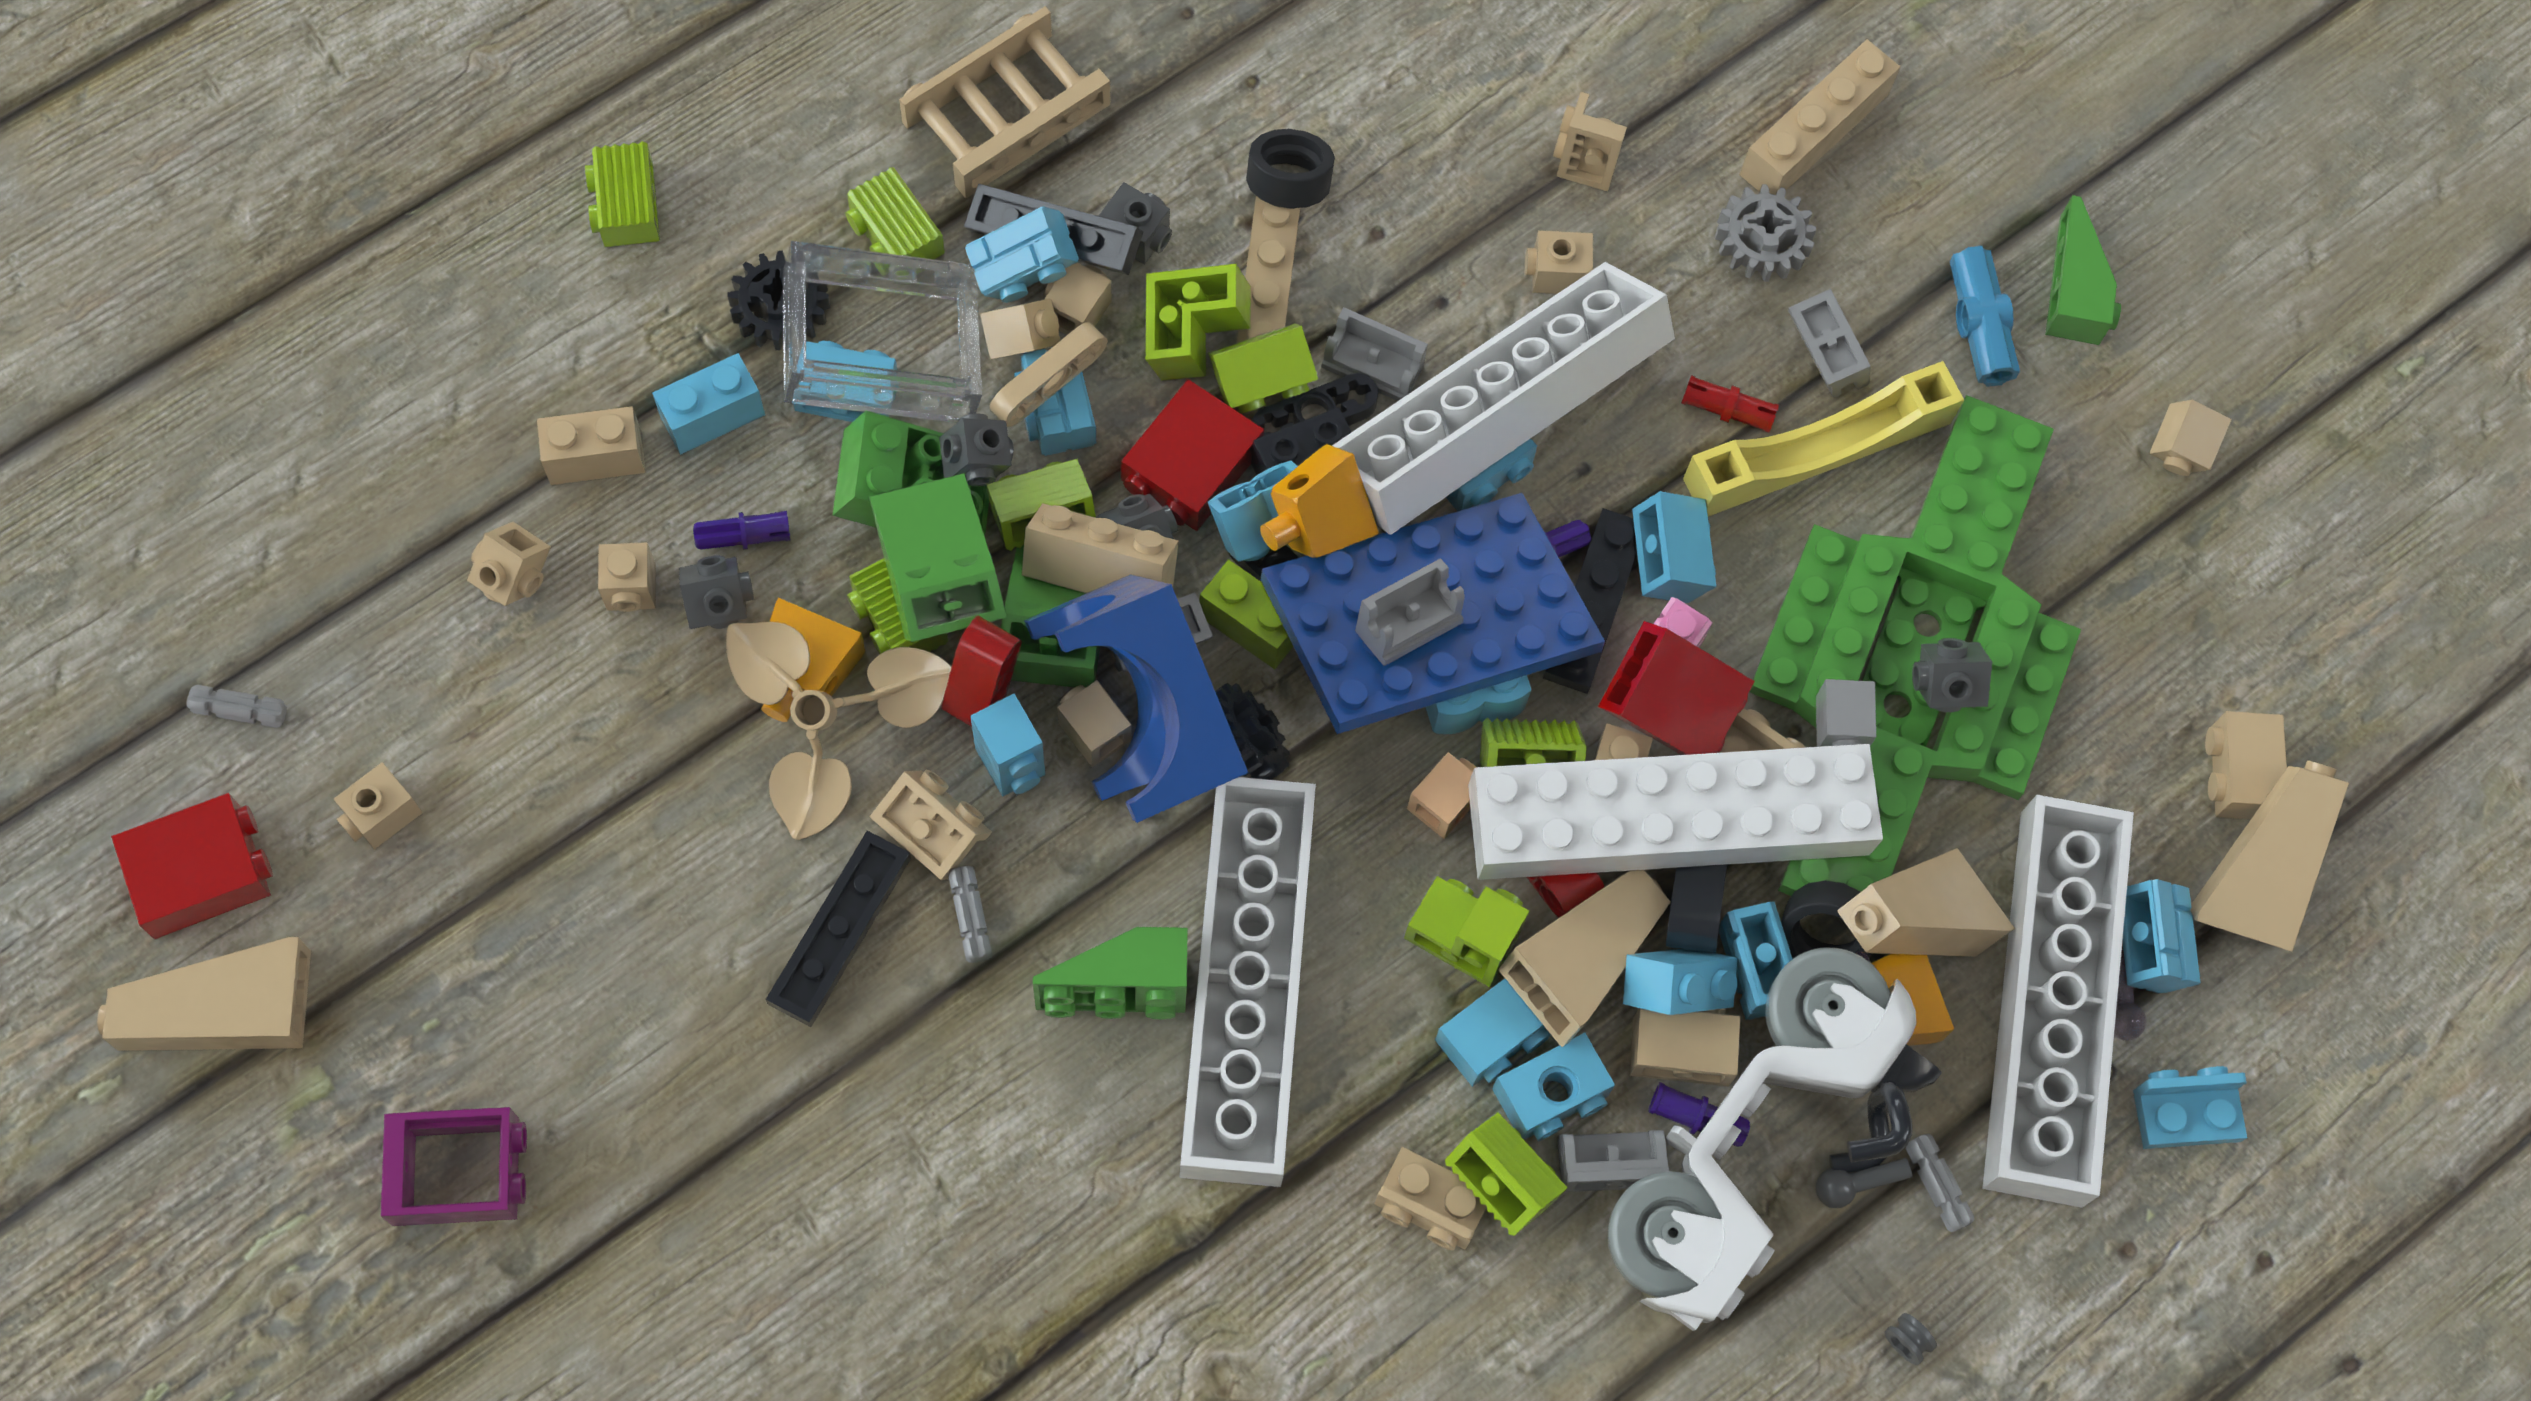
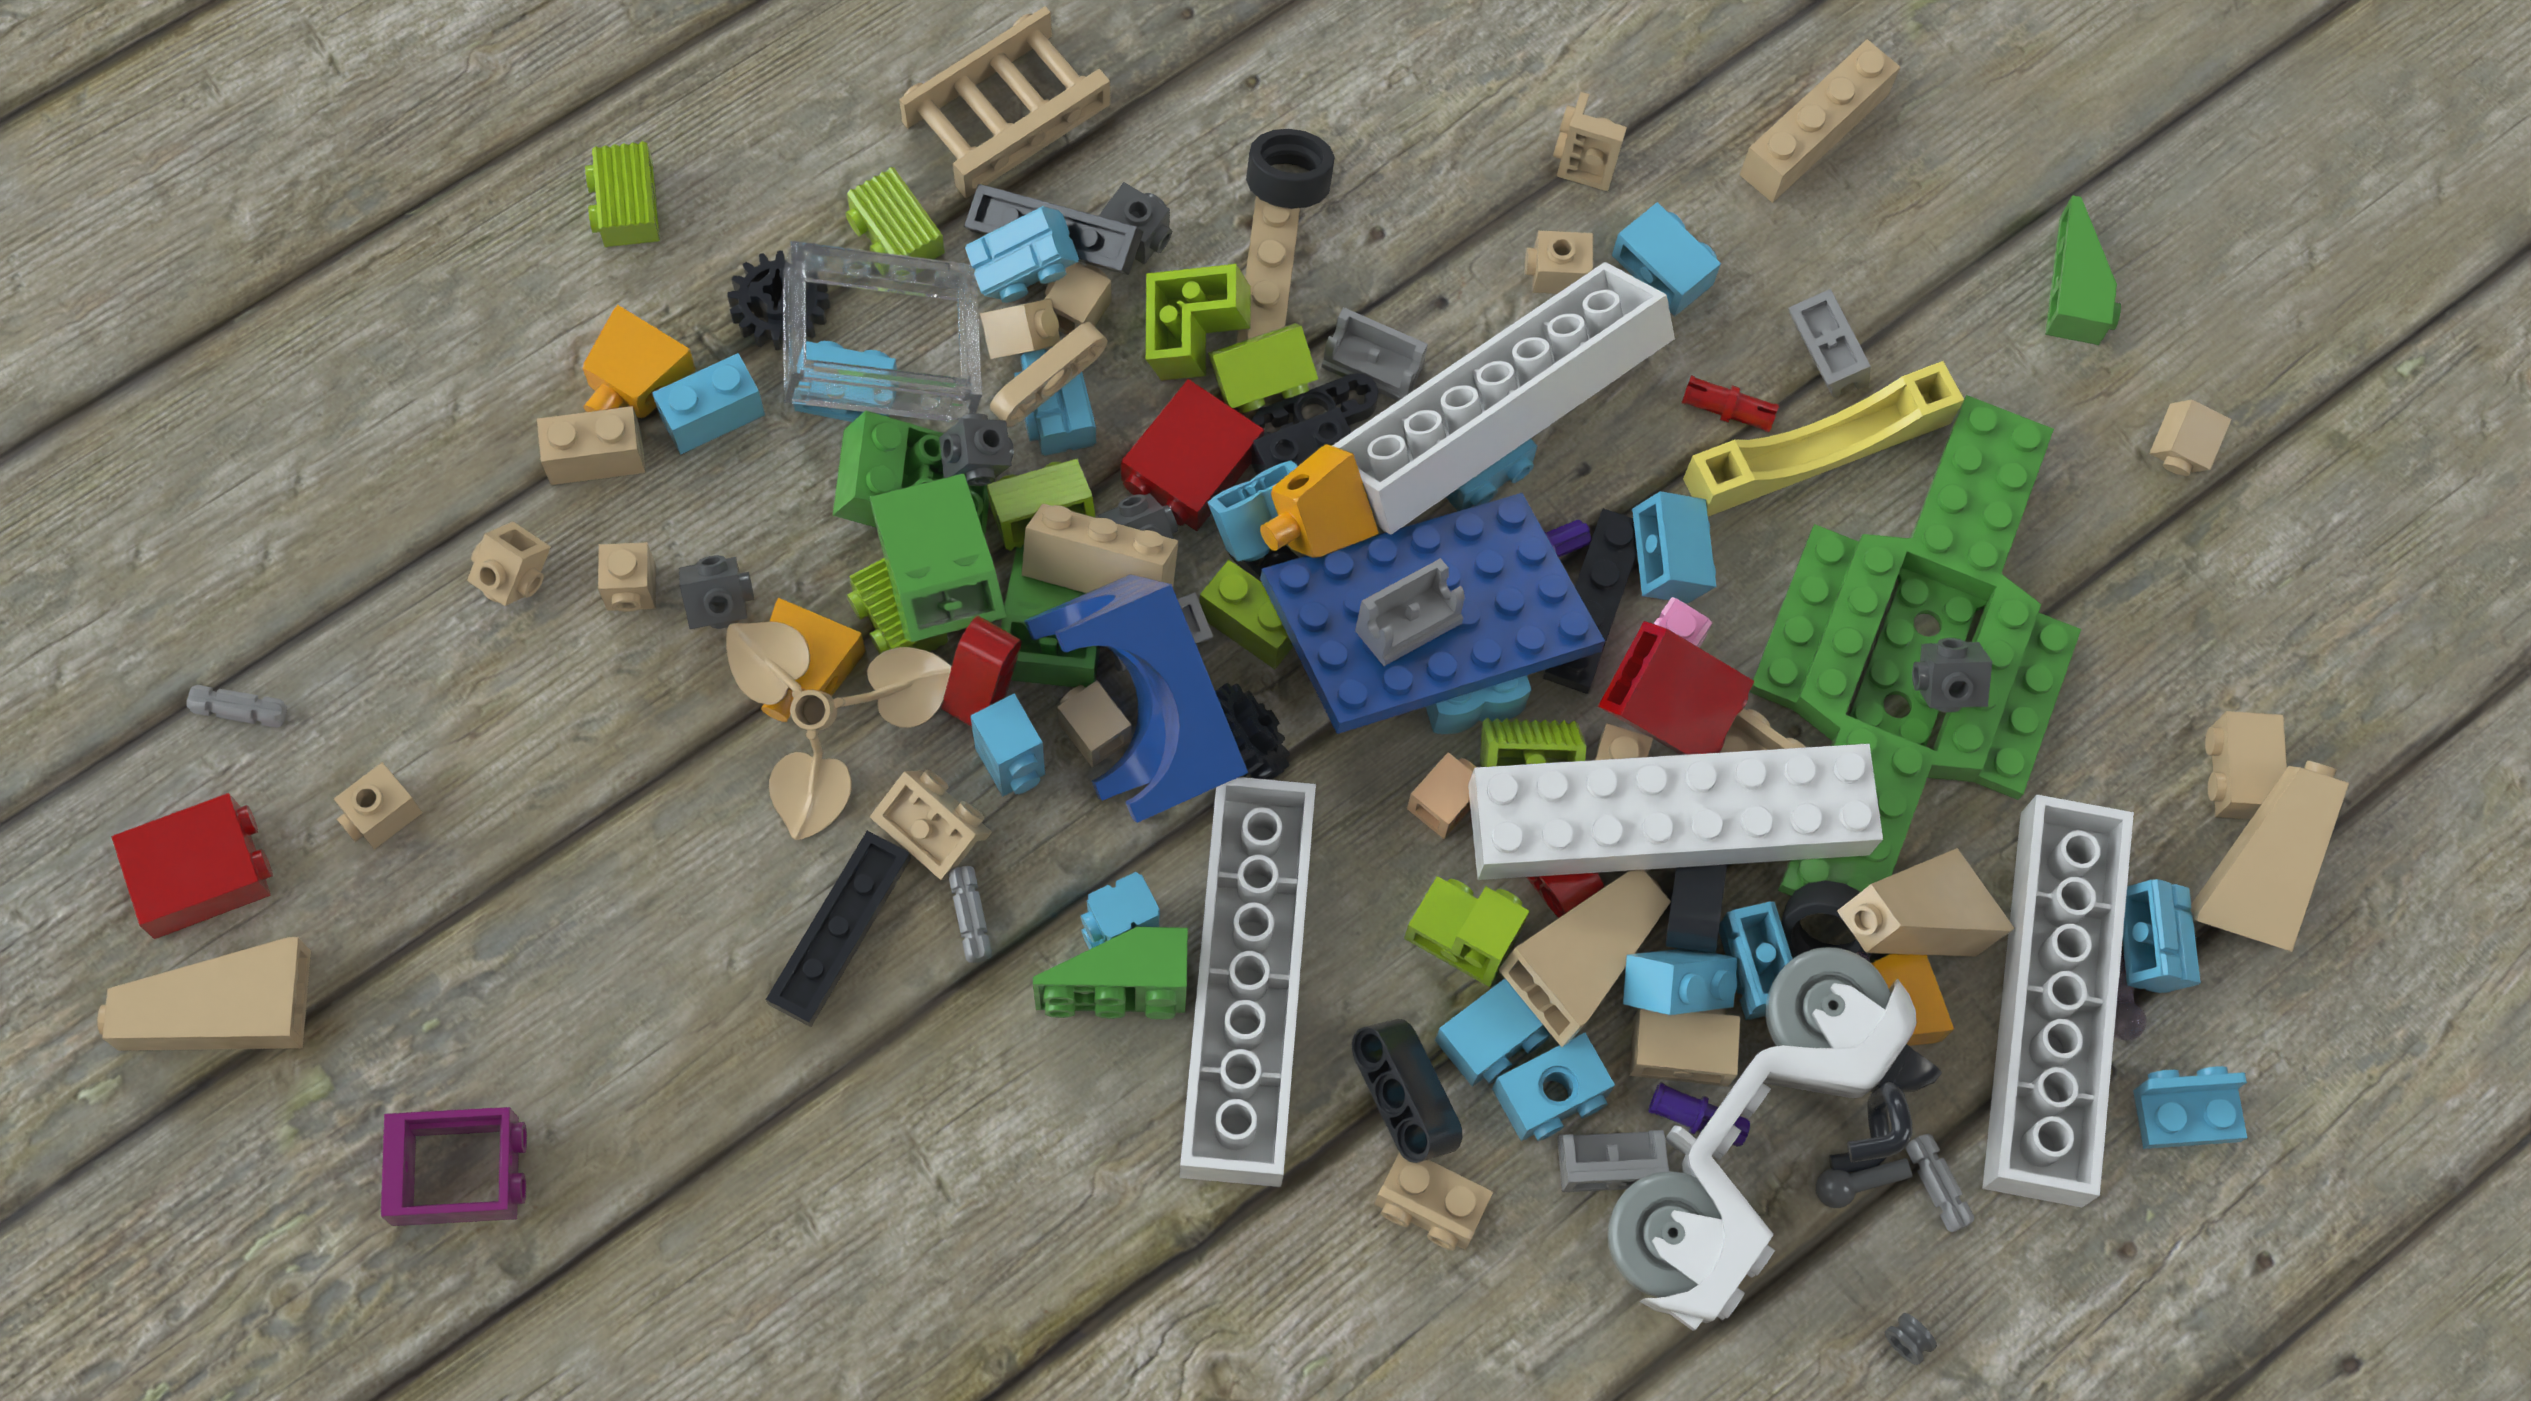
dark purple axle [693,510,790,550] -> none
lime brick [1445,1112,1568,1236] -> none
light grey gear [1715,184,1816,282] -> none
light grey brick [1816,679,1876,747] -> none
dark azure piece [1950,246,2020,387] -> none
none -> light orange torso [582,305,696,418]
none -> medium azure brick [1080,872,1160,950]
none -> black beam [1352,1019,1463,1163]
none -> medium azure brick [1612,202,1721,316]

